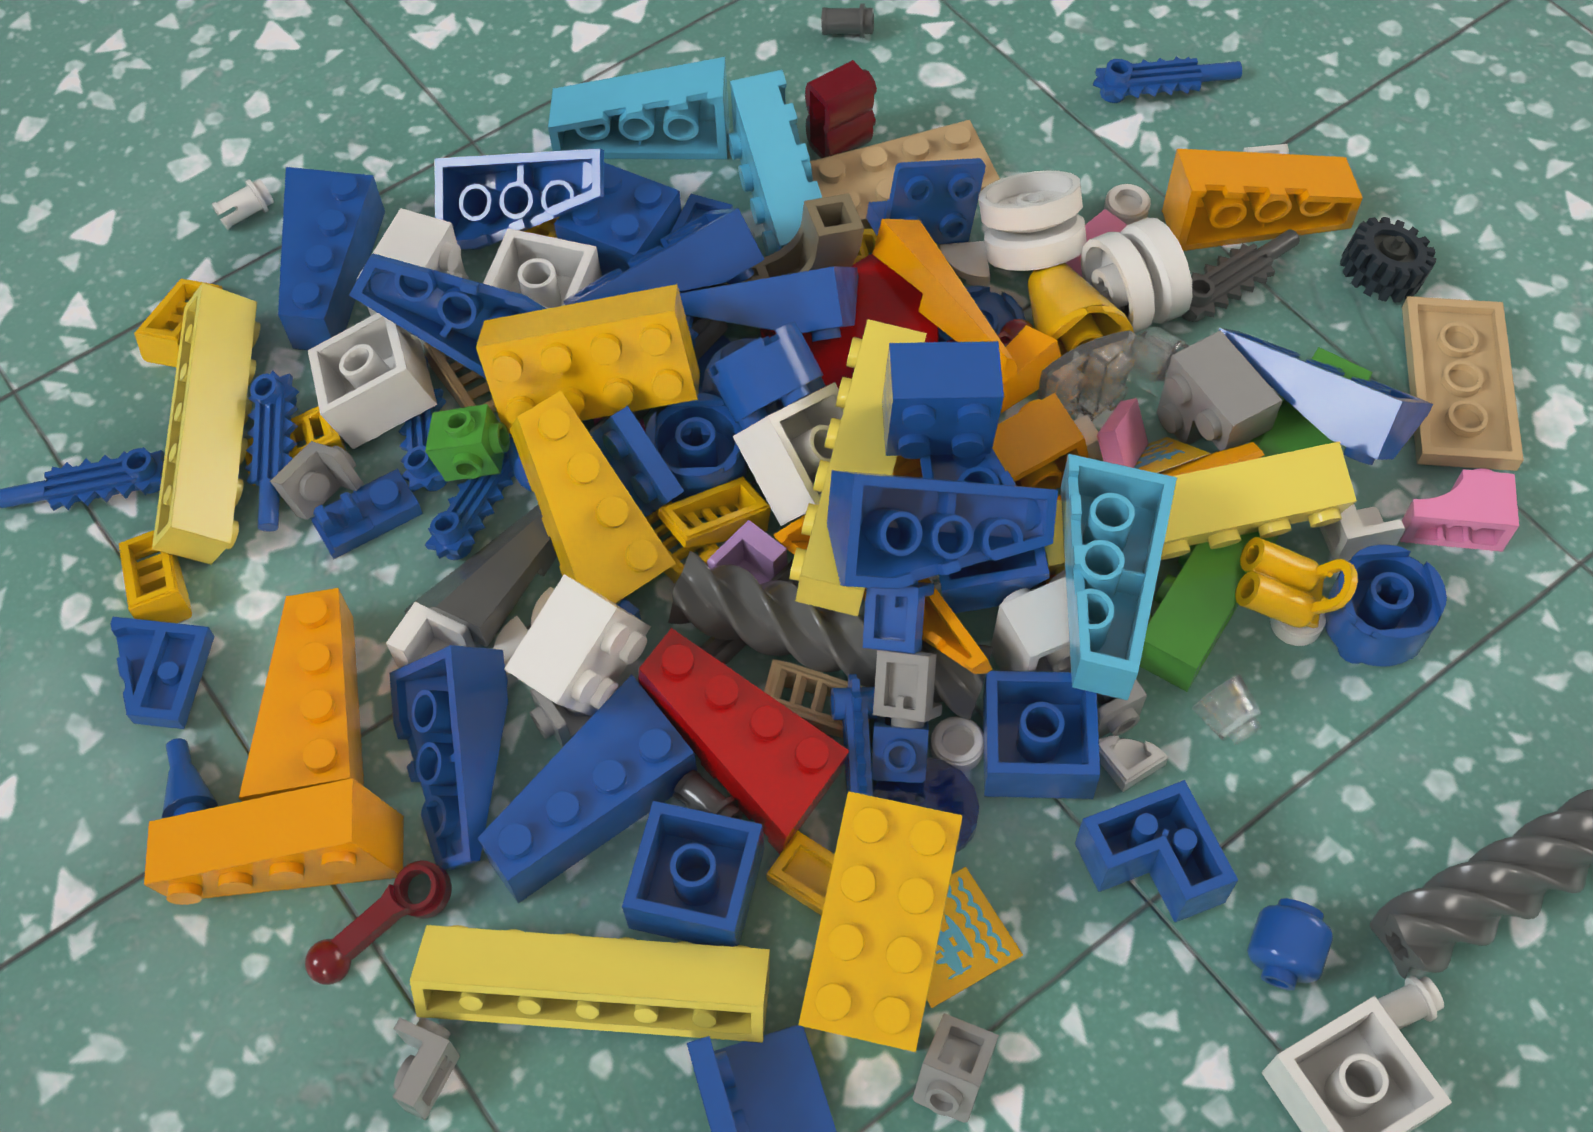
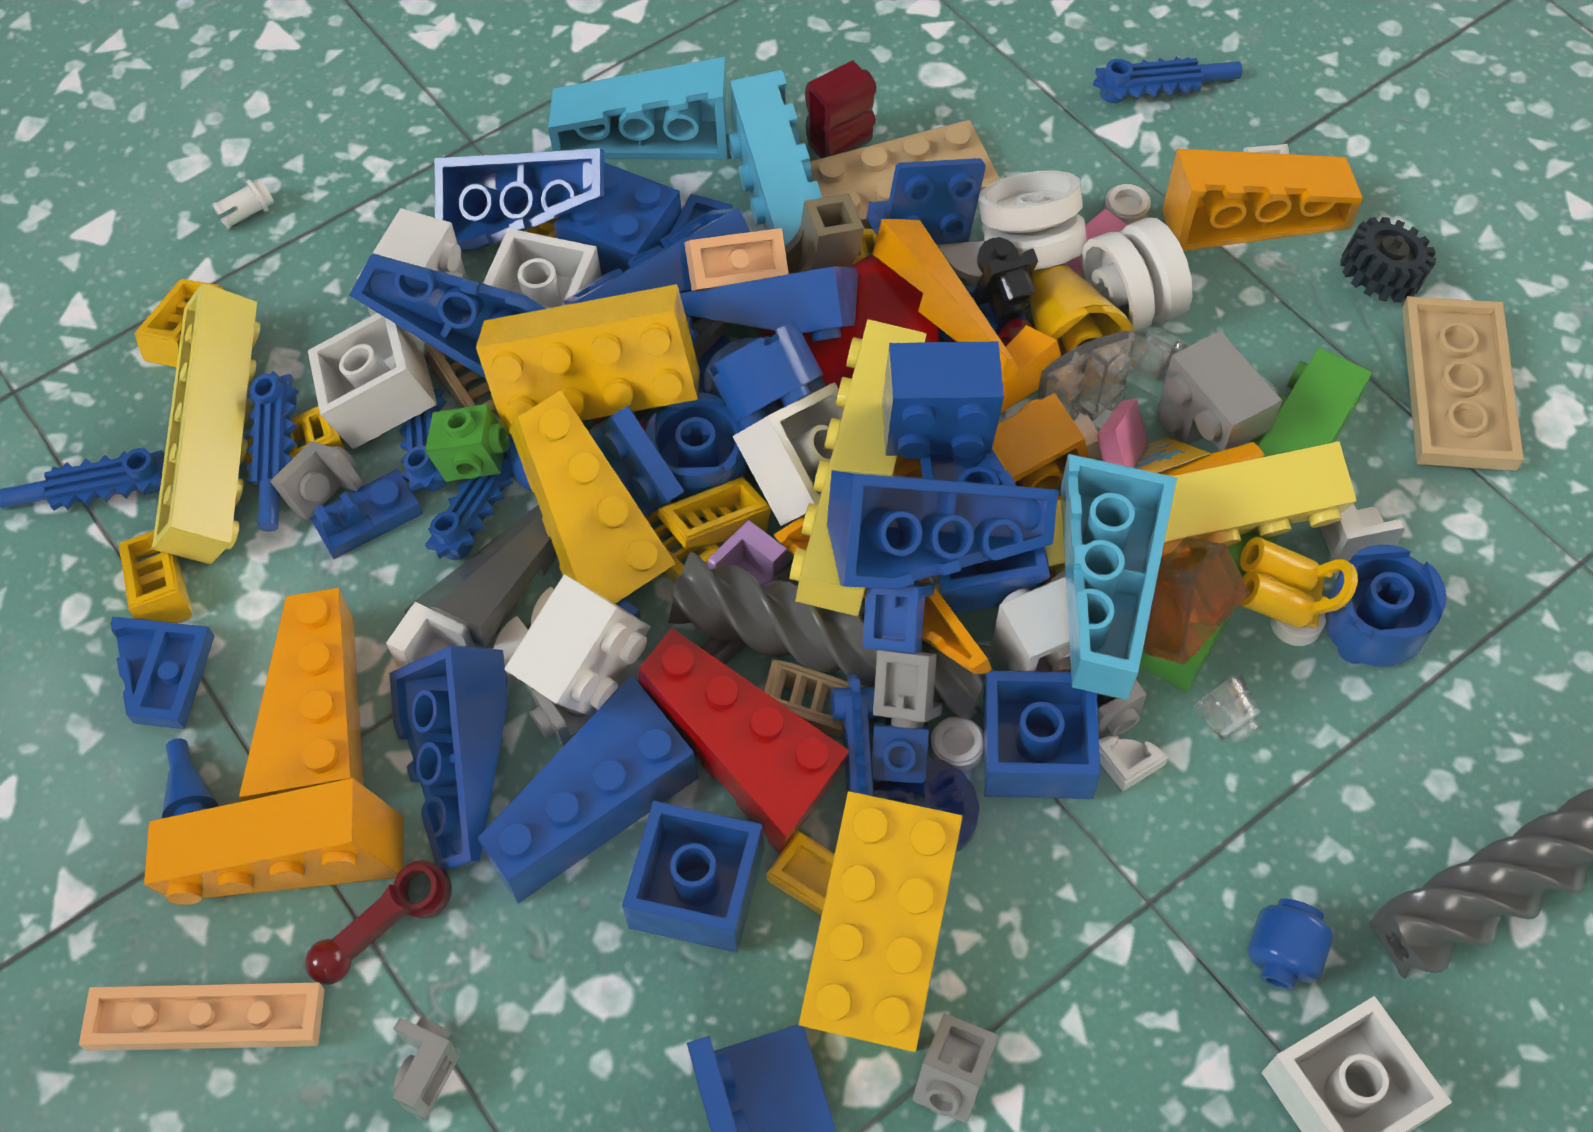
blue wedge [278,167,385,351] -> none
light yellow brick [410,925,770,1043] -> none
dark grey pin [673,770,743,820] -> none
dark grey pin [821,3,874,38] -> none
yellow sticker [927,867,1023,1008] -> none
blue brick [1075,780,1238,923] -> none
dark grey piece [1181,229,1300,322] -> none
wedge [1219,328,1433,465] -> none
white pin [1377,976,1444,1030] -> none
bright pink arch [1400,469,1519,552] -> none
none -> light nougat plate [79,982,325,1051]
none -> light nougat plate [684,228,789,291]
none -> black hips [973,237,1038,323]
none -> clear orange slope [1143,537,1250,664]

